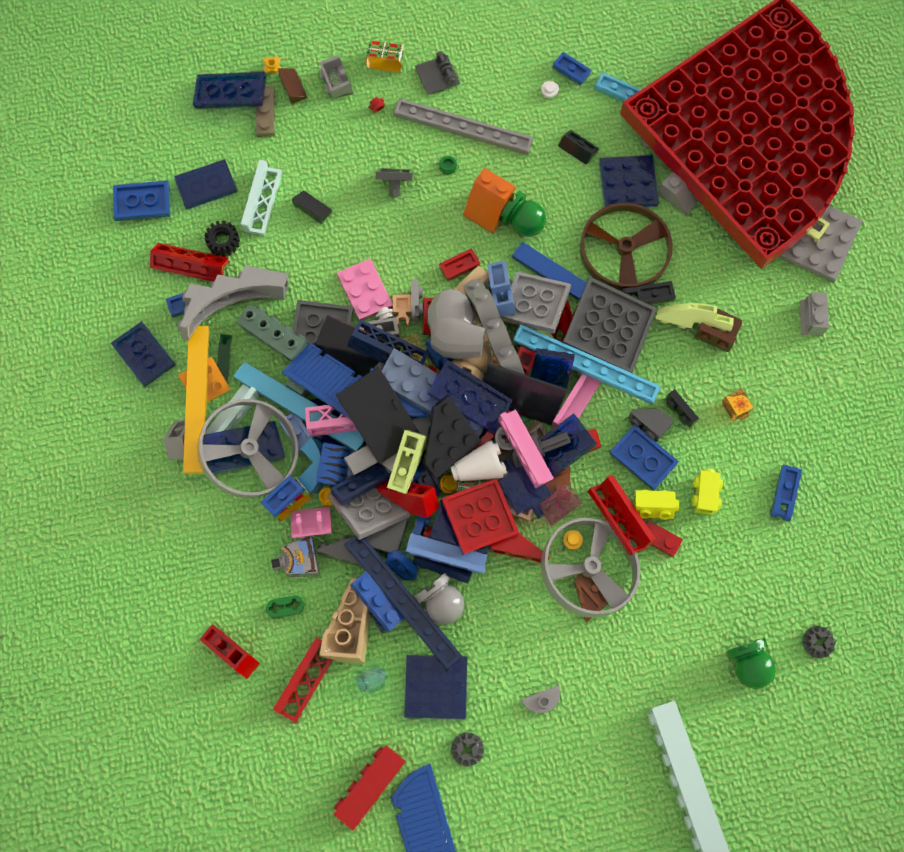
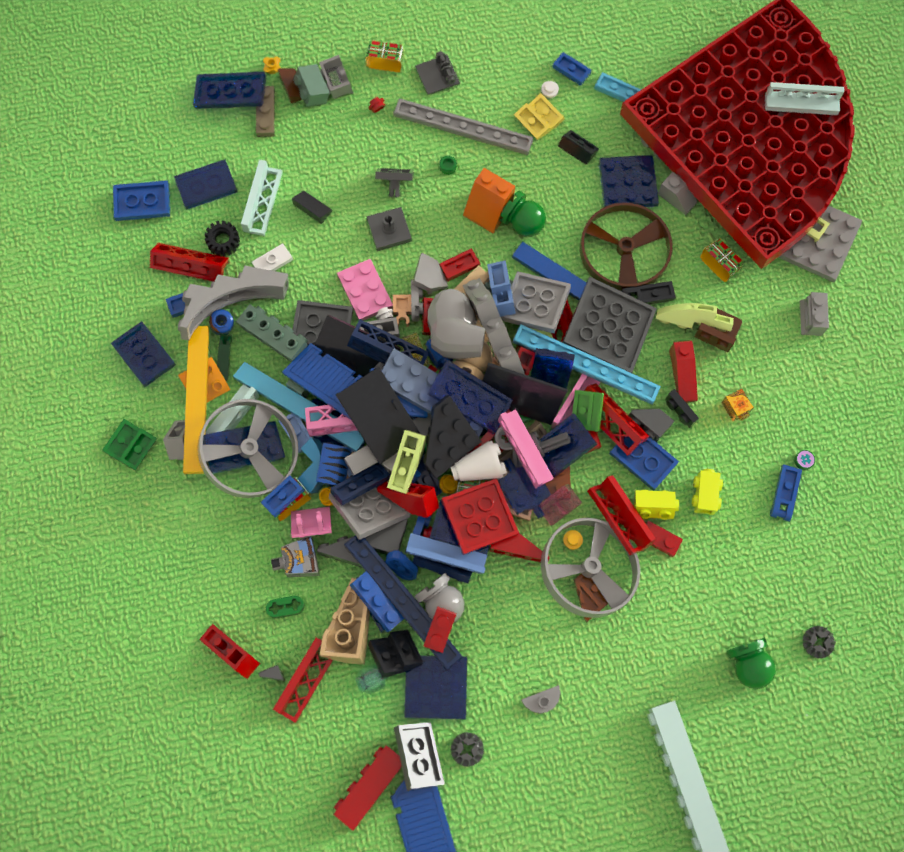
none -> green slope [102,419,157,471]
none -> blue head [209,309,234,335]
none -> white plate [252,243,293,271]
none -> dark grey slope [259,665,285,681]
none -> sand green brick [294,64,330,107]
none -> dark grey tile [366,207,412,251]
none -> black slope [368,629,423,678]
none -> plate [394,722,445,791]
none -> light grey slope [412,253,448,295]
none -> red plate [423,606,457,653]
none -> light yellow slope [514,93,565,140]
none -> bright green plate [571,390,604,432]
none -> red fence [584,383,649,455]
none -> red slope [669,341,698,402]
none -> piece [700,238,744,282]
none -> light aqua fence [765,82,844,115]
none -> tile [794,450,815,470]

